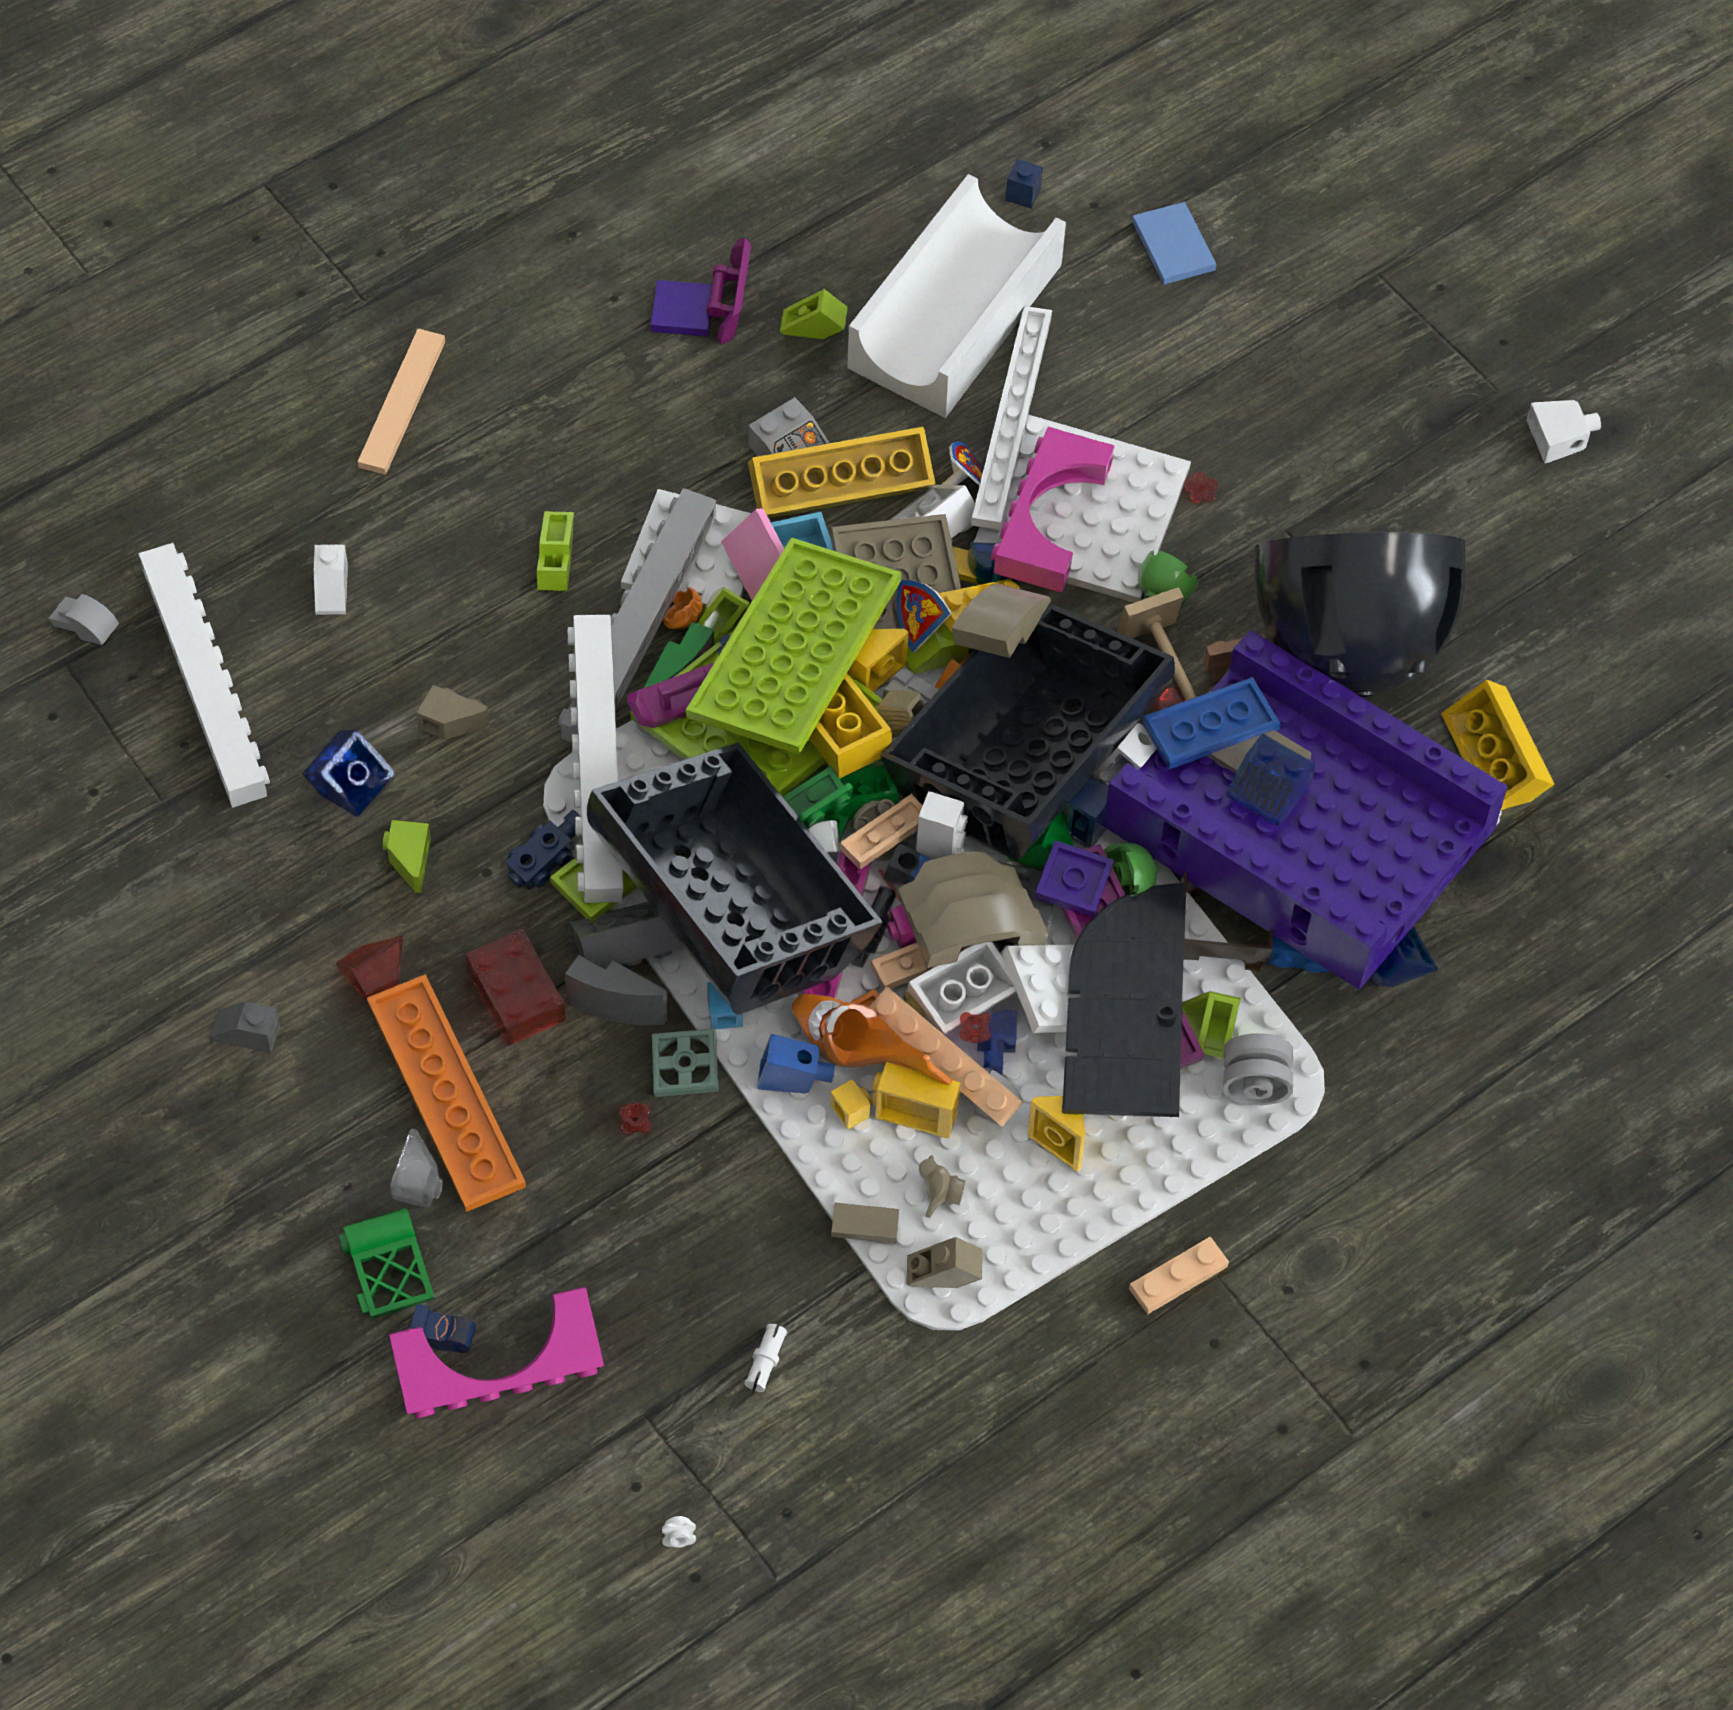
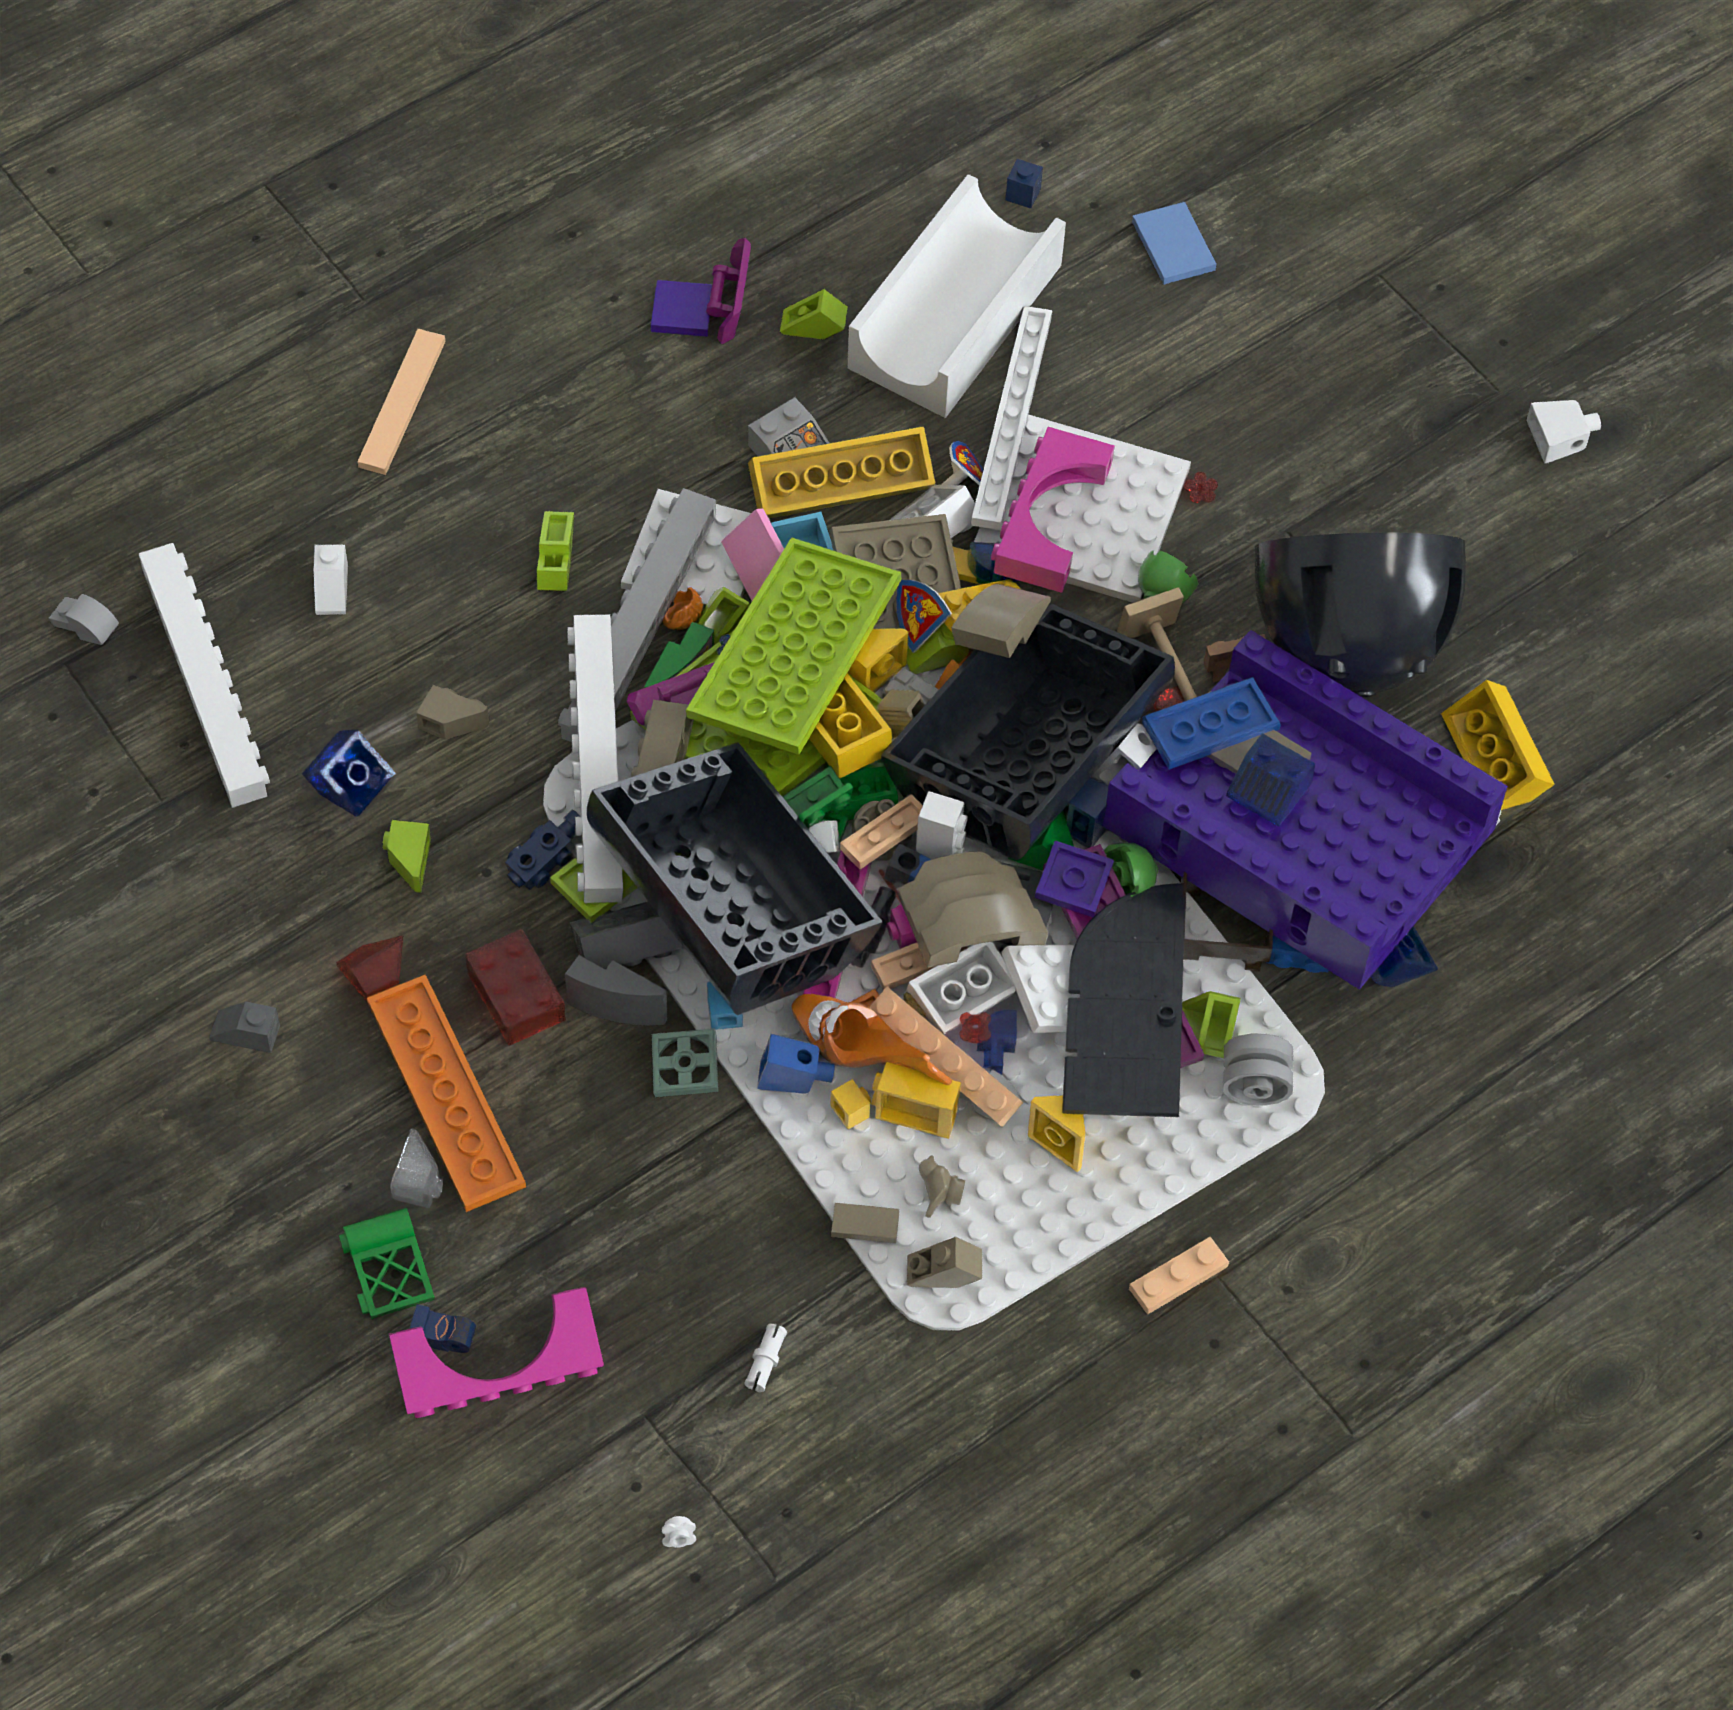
clear red plate [619,1103,652,1135] -> none
none -> dark tan brick [631,700,694,777]

